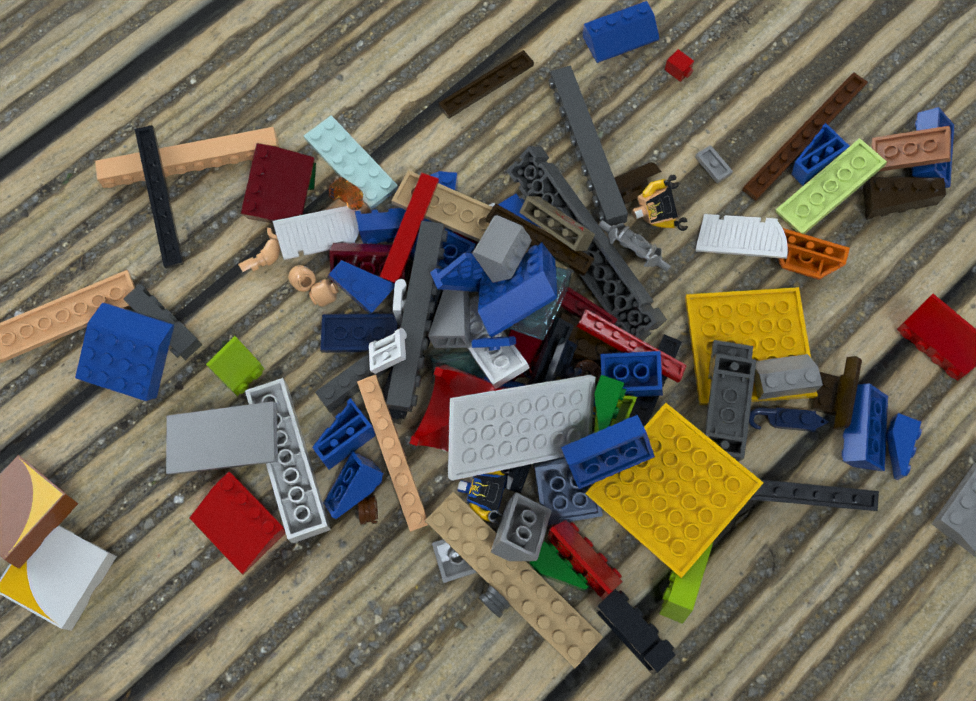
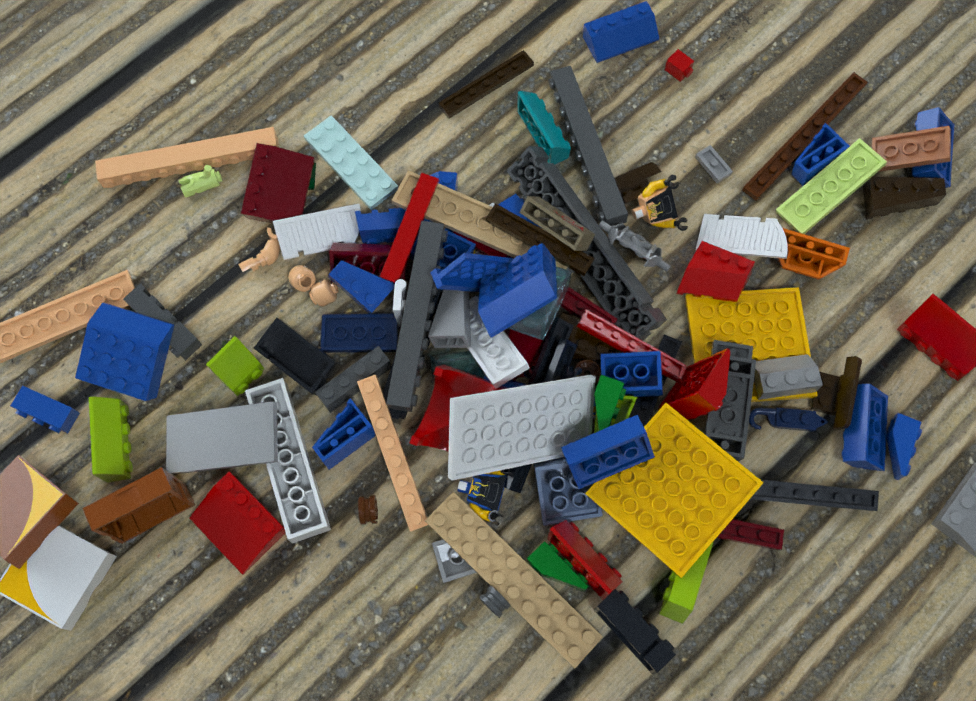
black plate [134,125,184,269] -> none
blue slope [323,451,384,519] -> none
clear orange leg [329,177,363,210] -> none
white plate [369,328,407,374] -> none
blue plate [471,336,516,351] -> none
light grey slope [472,215,532,283] -> none
light grey slope [491,493,552,561] -> none
none -> blue brick [10,385,80,434]
none -> dark orange tile [82,467,195,544]
none -> lime slope [89,397,133,483]
none -> yellowish green piece [179,165,222,198]
none -> black piece [254,317,342,396]
none -> teal slope [517,91,571,165]
none -> red slope [657,348,730,420]
none -> red wedge [676,241,755,302]
none -> dark red plate [717,519,784,551]

